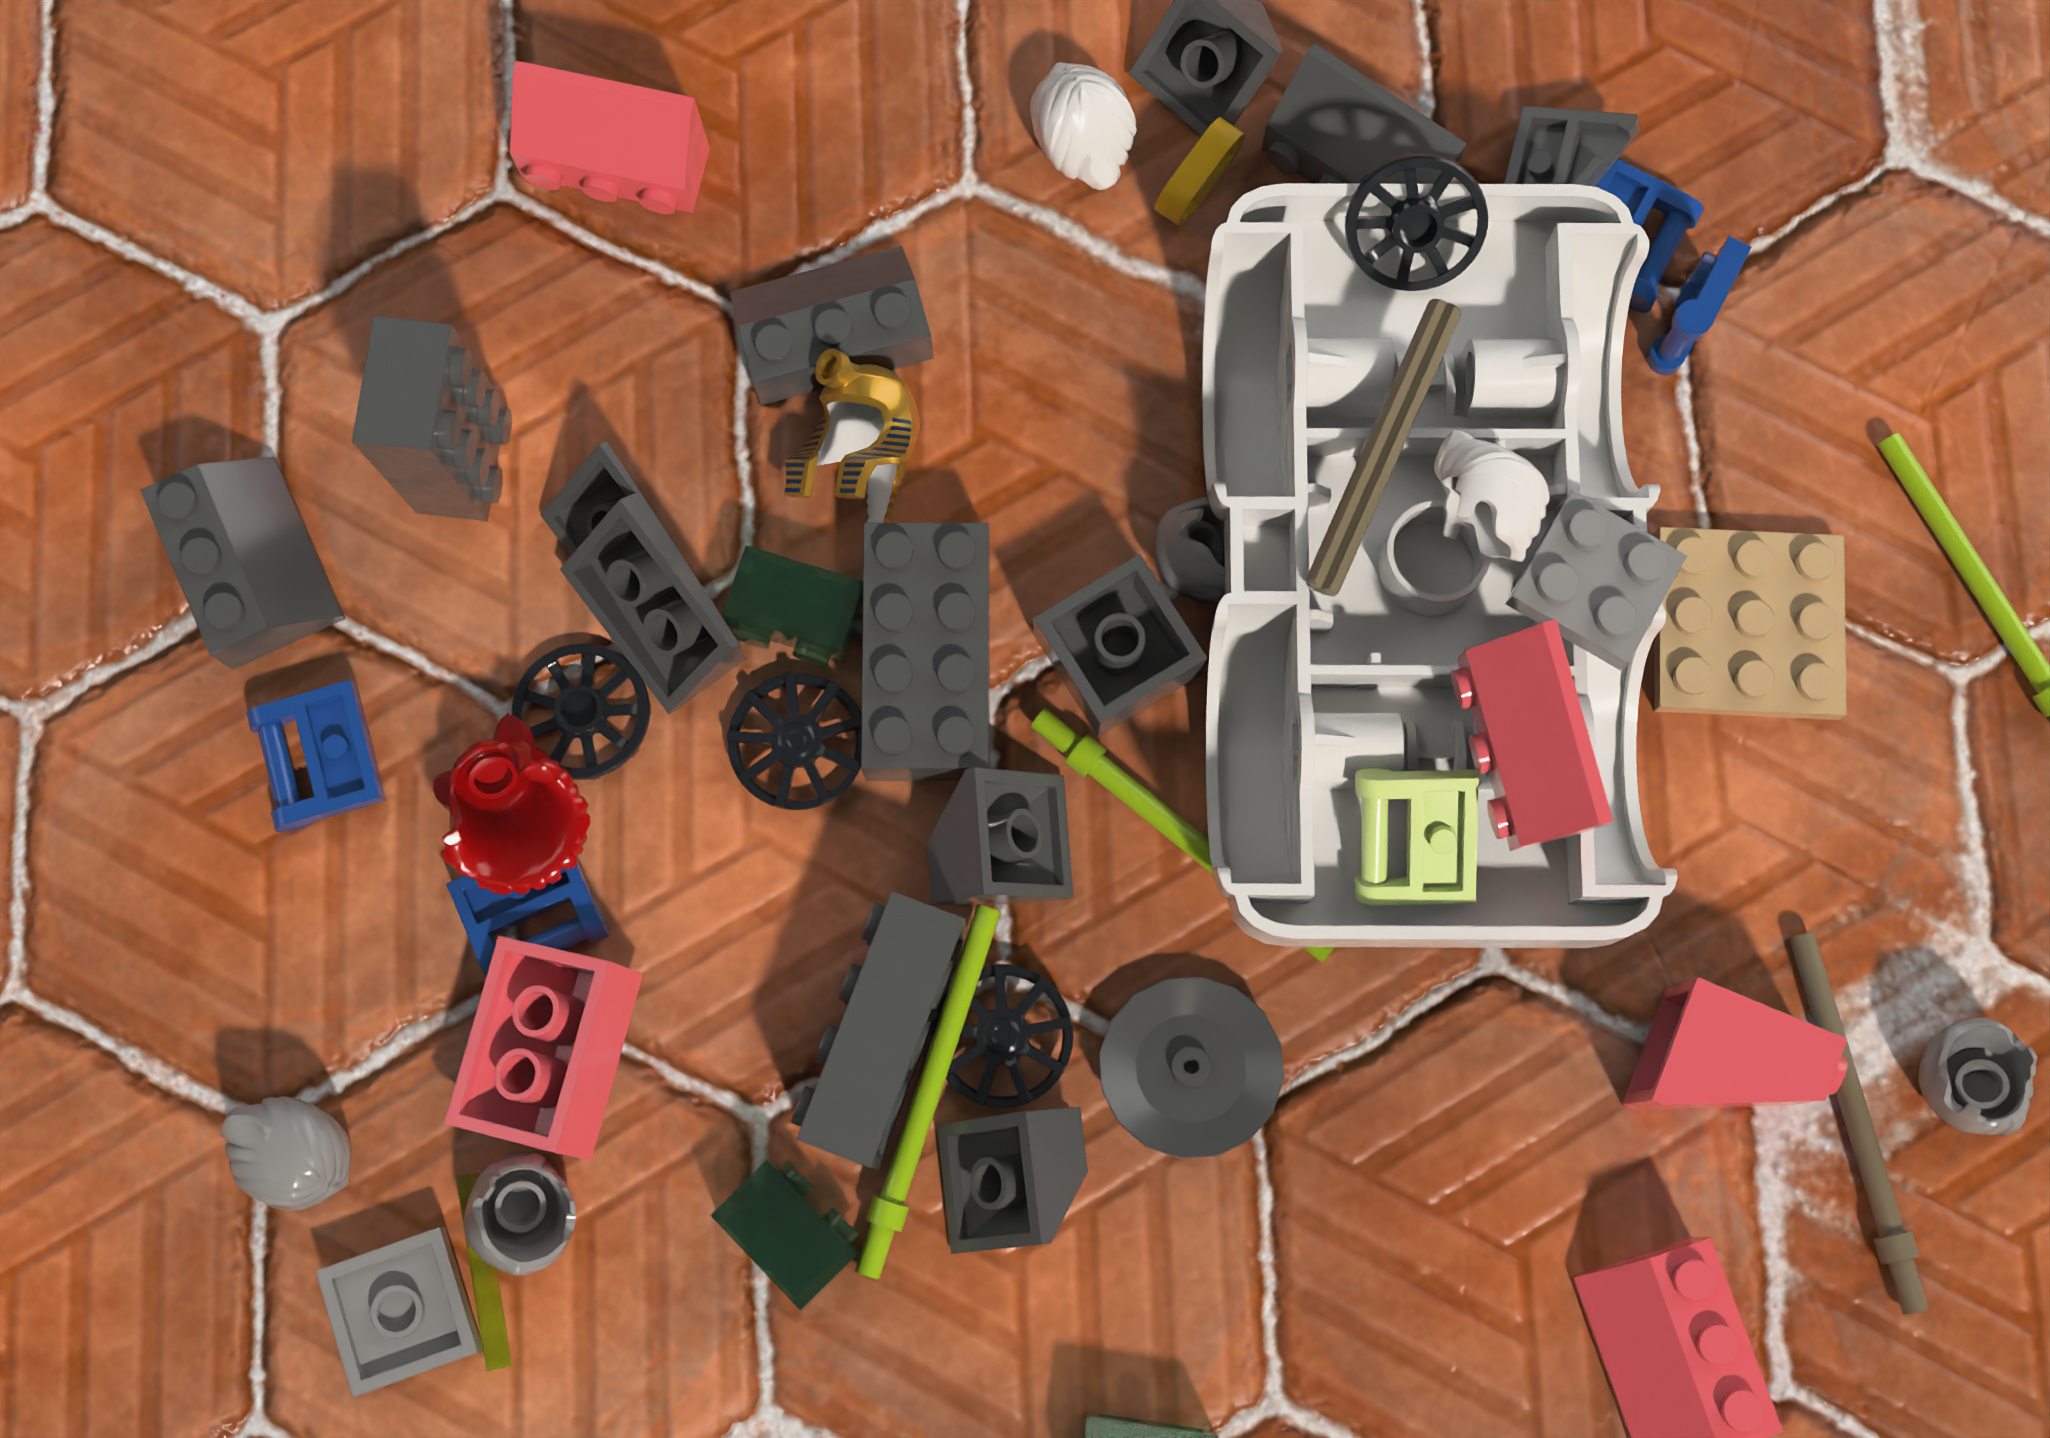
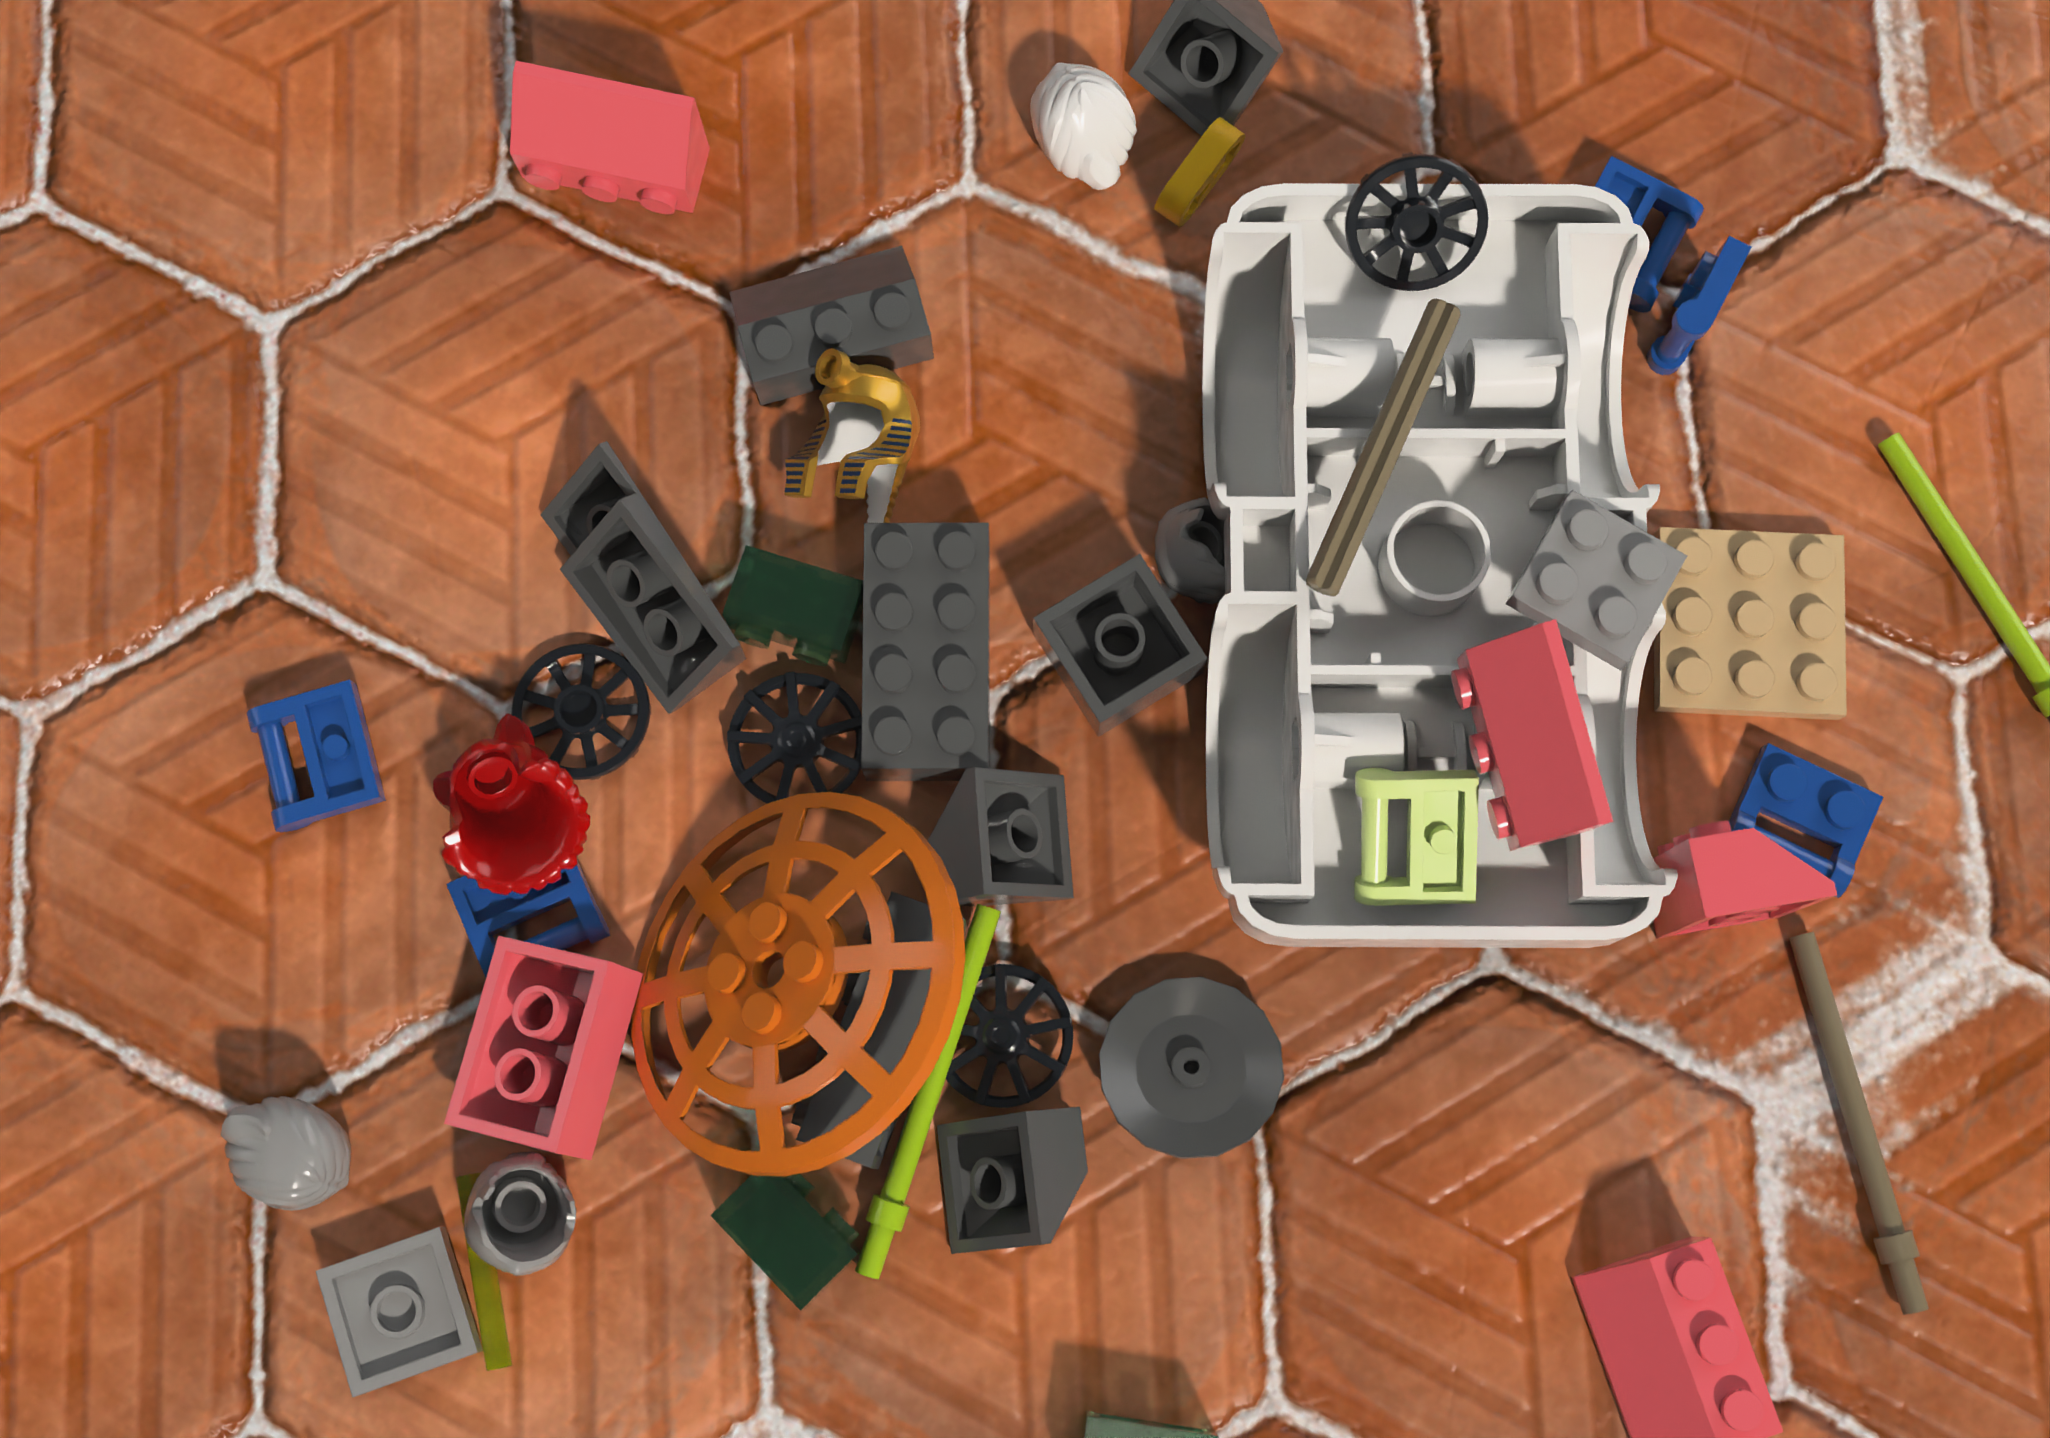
dark grey slope [140,457,346,670] -> none
dark grey brick [352,315,512,521] -> none
lime bar [1030,708,1335,963] -> none
dark grey slope [1261,43,1467,184] -> none
white hair [1434,429,1549,562] -> none
dark grey wing [1504,106,1640,187] -> none
coral slope [1622,977,1848,1110] -> none
light grey hair [1918,1018,2038,1137] -> none
none -> orange dish [631,792,965,1176]
none -> coral slope [1653,821,1837,939]
none -> blue plate [1729,743,1883,898]

